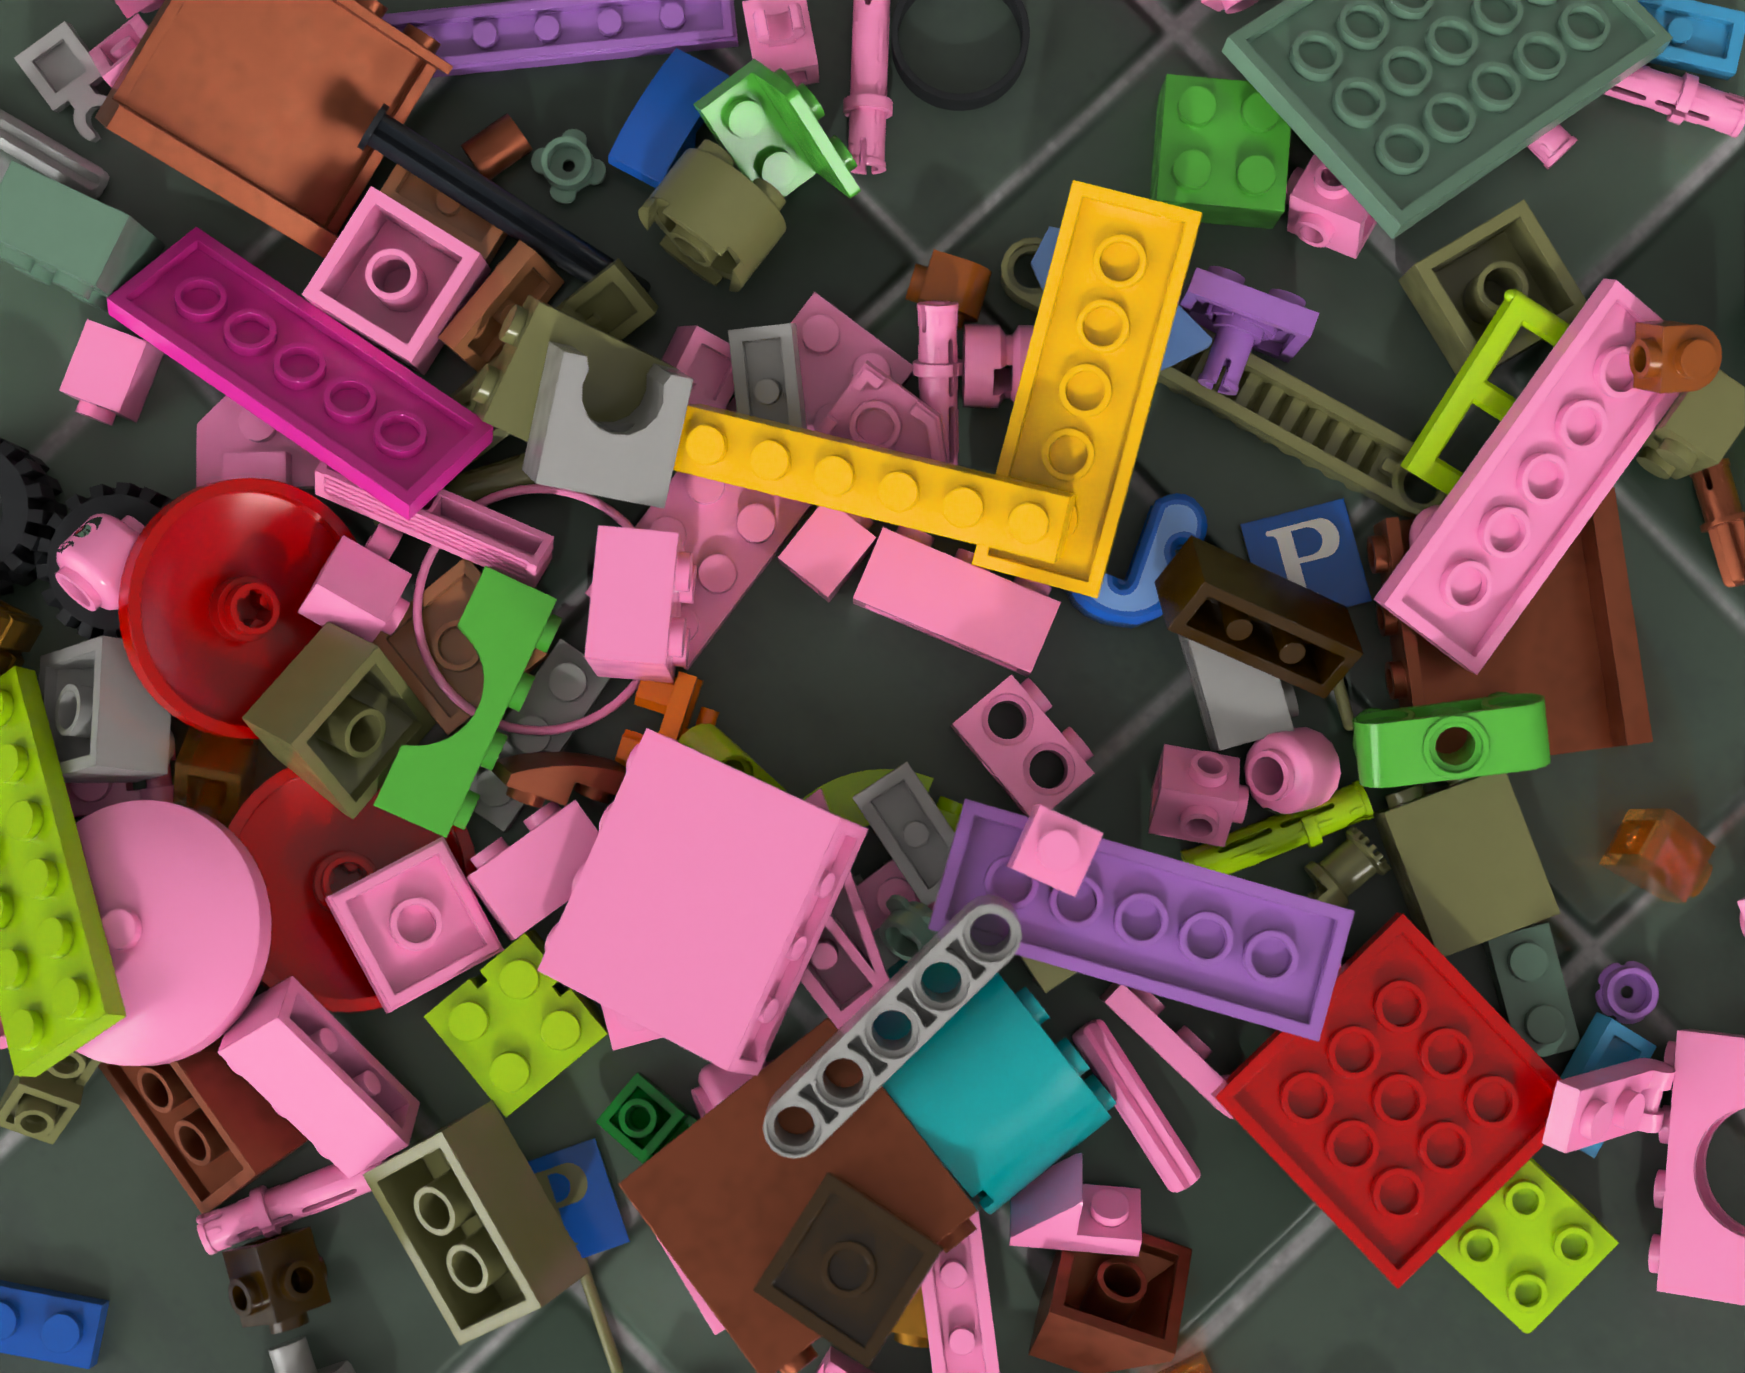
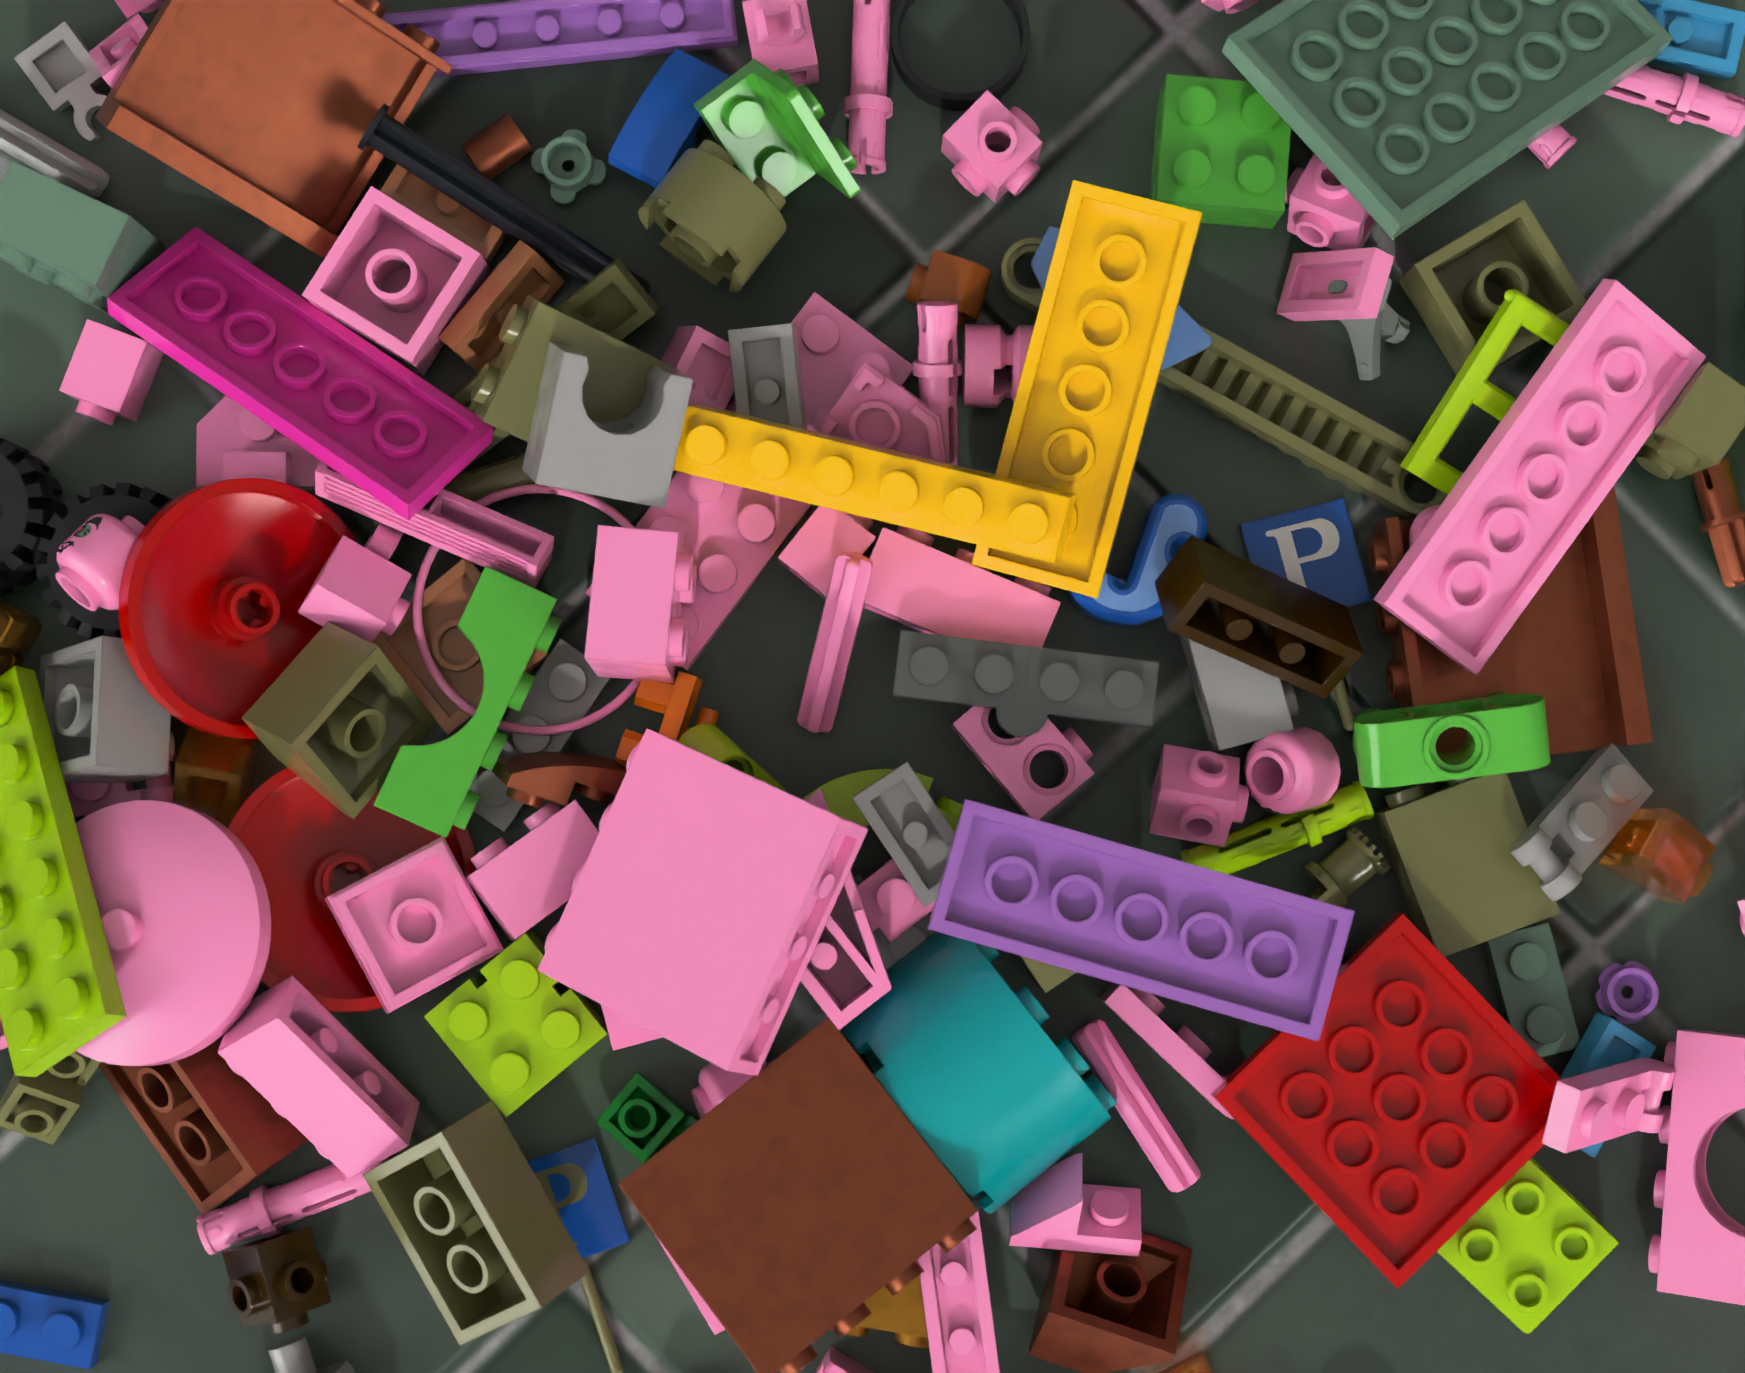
dark brown plate [753,1172,944,1368] -> none
light grey beam [763,895,1022,1159] -> none
sand green plate [879,895,938,961] -> none
bright pink brick [1006,805,1104,897] -> none
medium lavender plate [1179,266,1319,395] -> none
dark orange plate [1629,320,1722,393] -> none
none -> bright pink axle [797,552,873,734]
none -> dark grey hinge [893,630,1160,738]
none -> bright pink brick [941,90,1043,203]
none -> bright pink piece [1276,247,1410,380]
none -> light grey plate [1509,743,1653,901]

